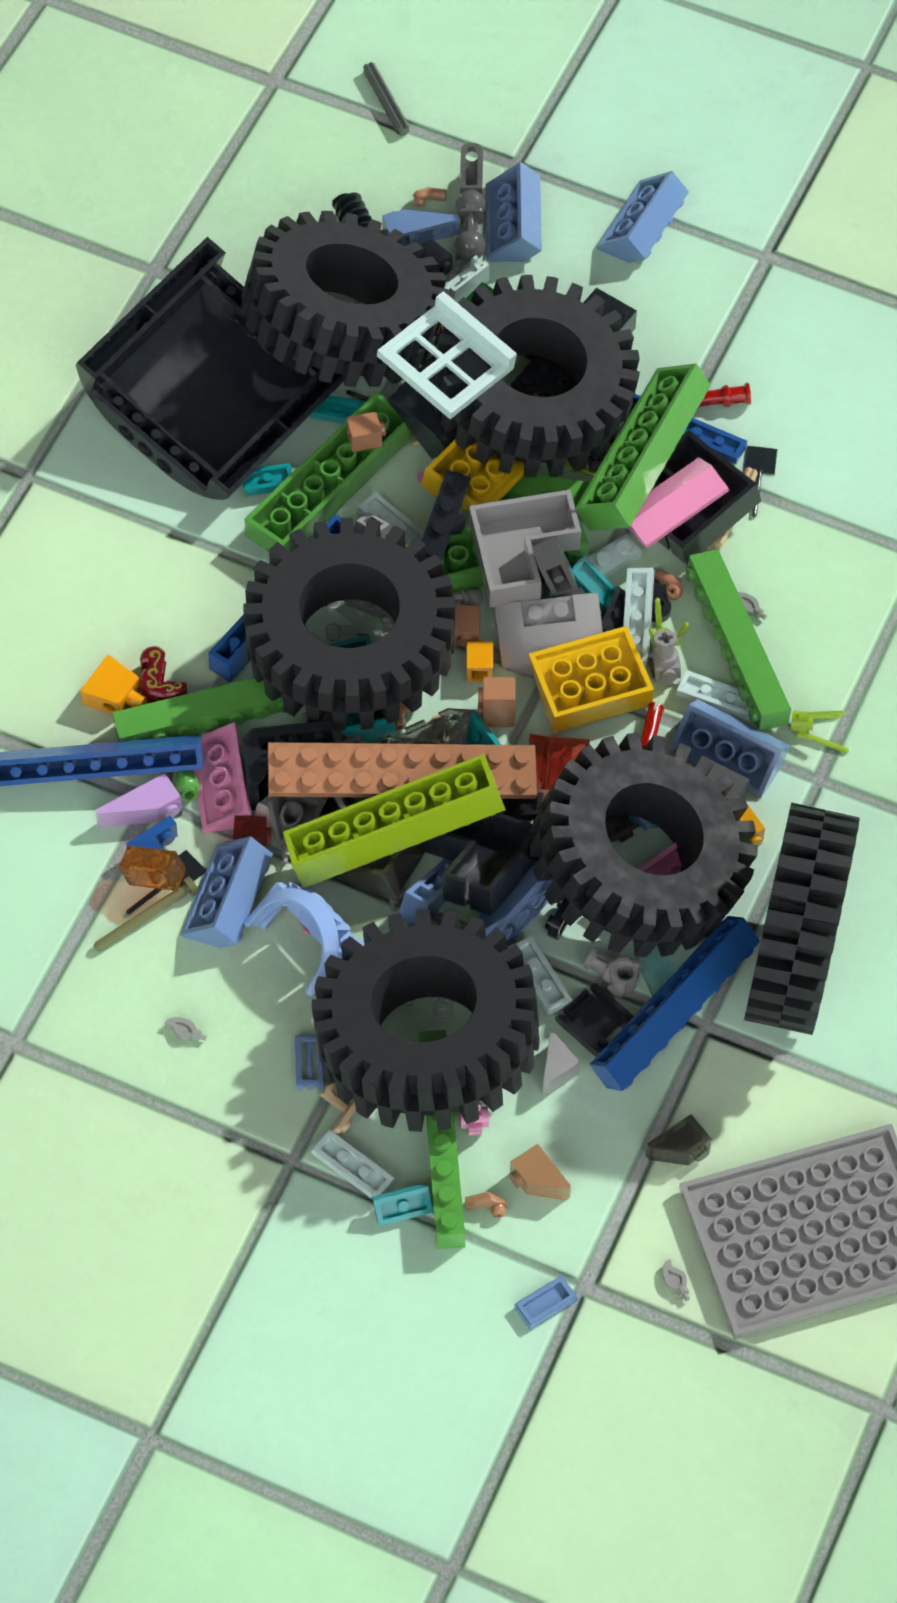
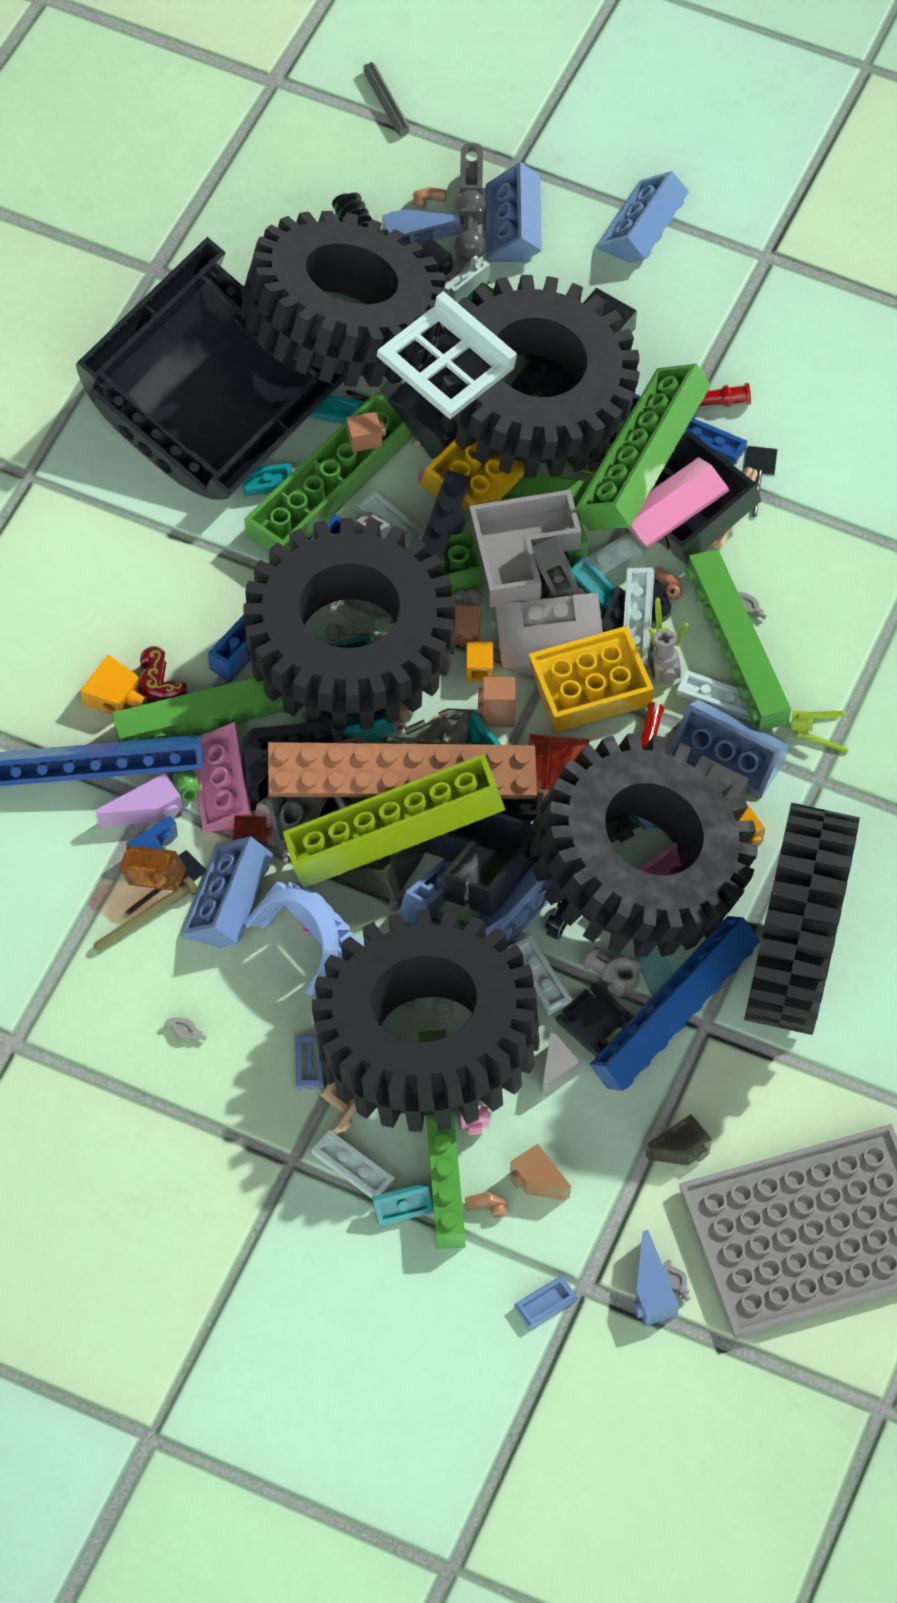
none -> medium blue slope [632,1230,679,1326]

